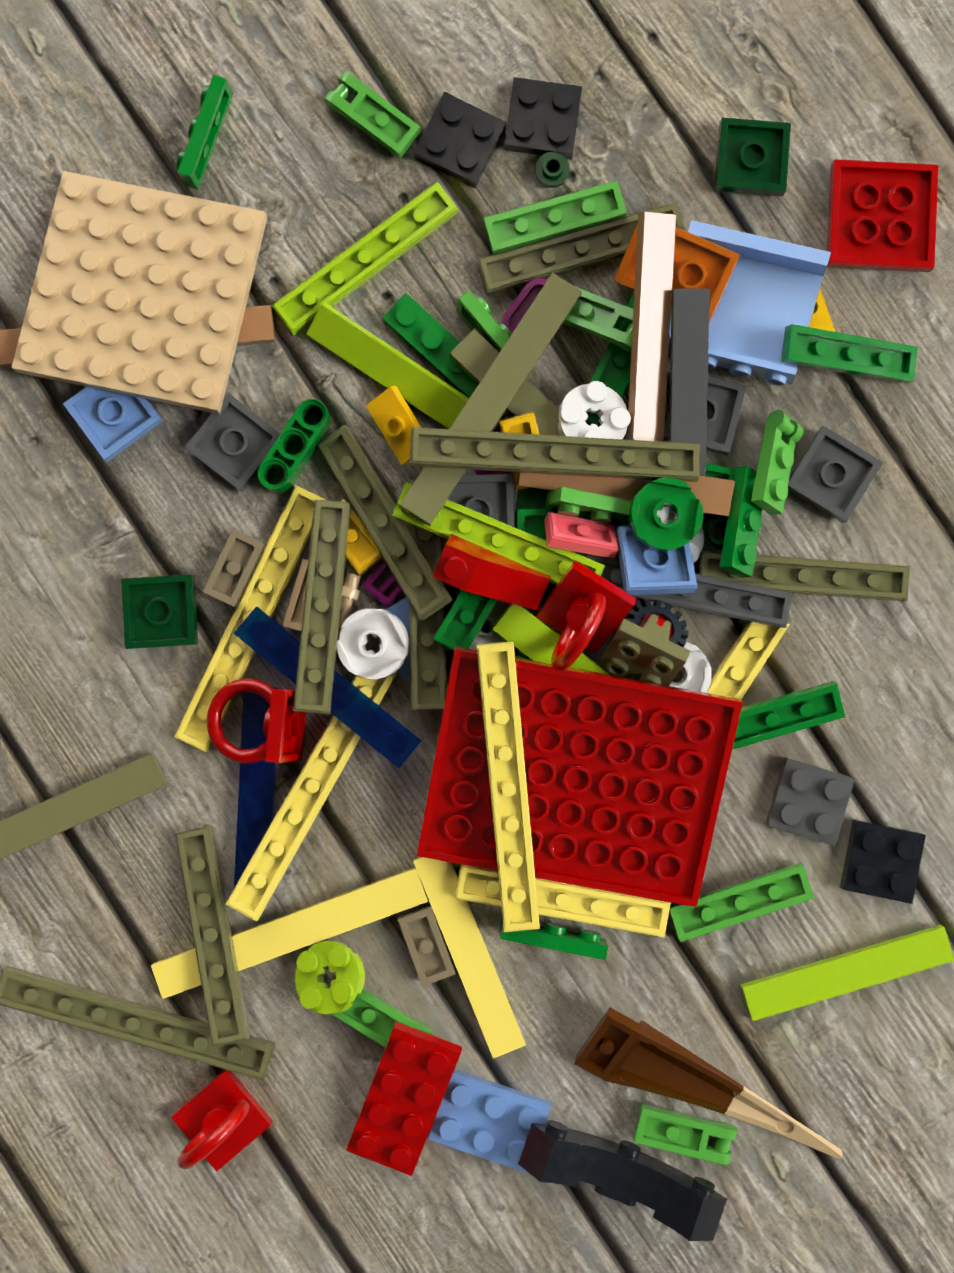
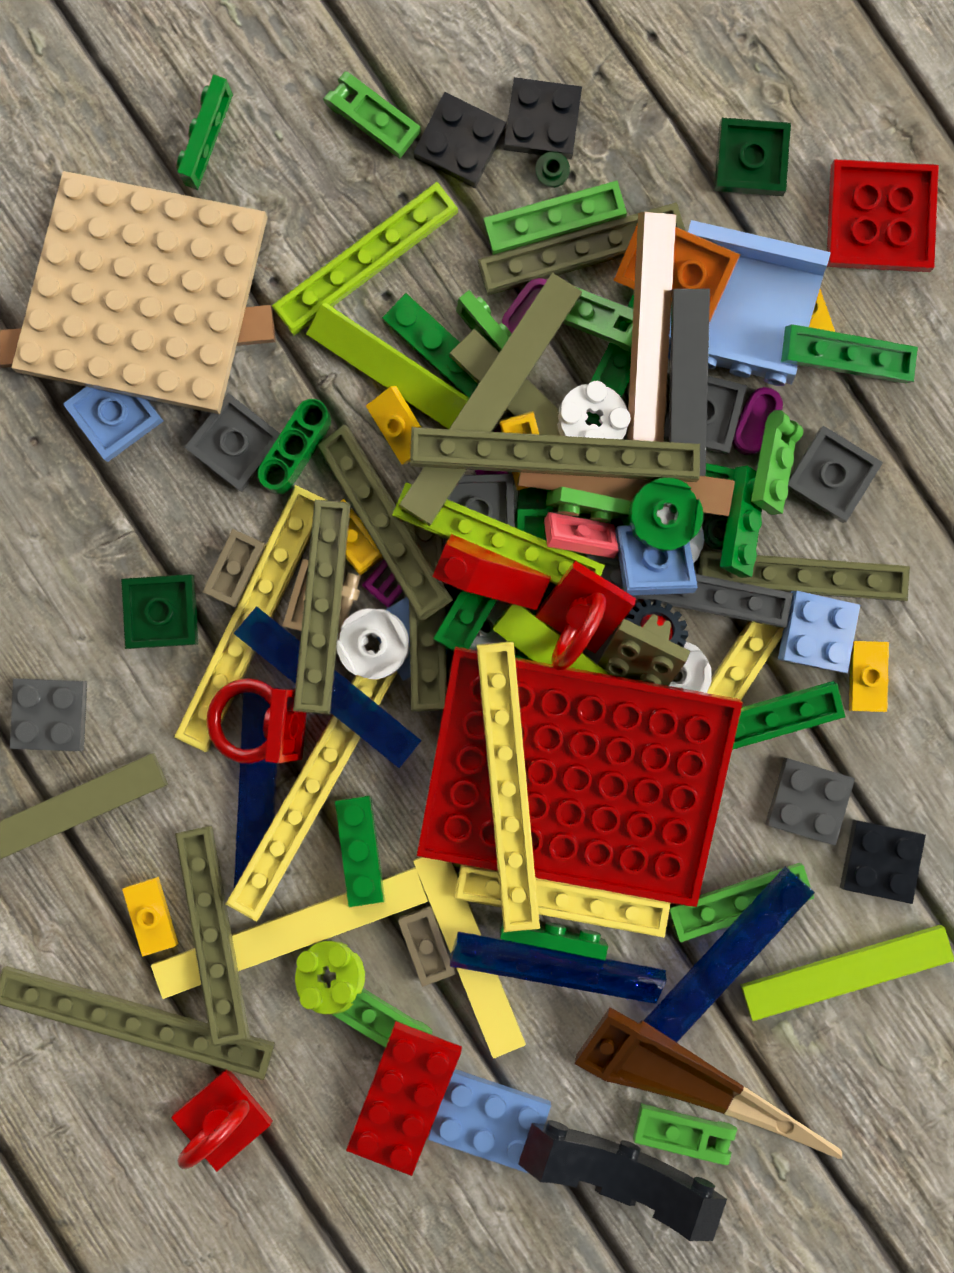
none -> dark grey plate [10,678,87,751]
none -> yellow plate [122,877,179,957]
none -> green plate [335,796,385,907]
none -> clear blue plate [450,932,667,1004]
none -> clear blue plate [643,866,815,1042]
none -> magenta tile [732,387,783,455]
none -> plate [778,591,860,673]
none -> yellow plate [849,641,889,712]

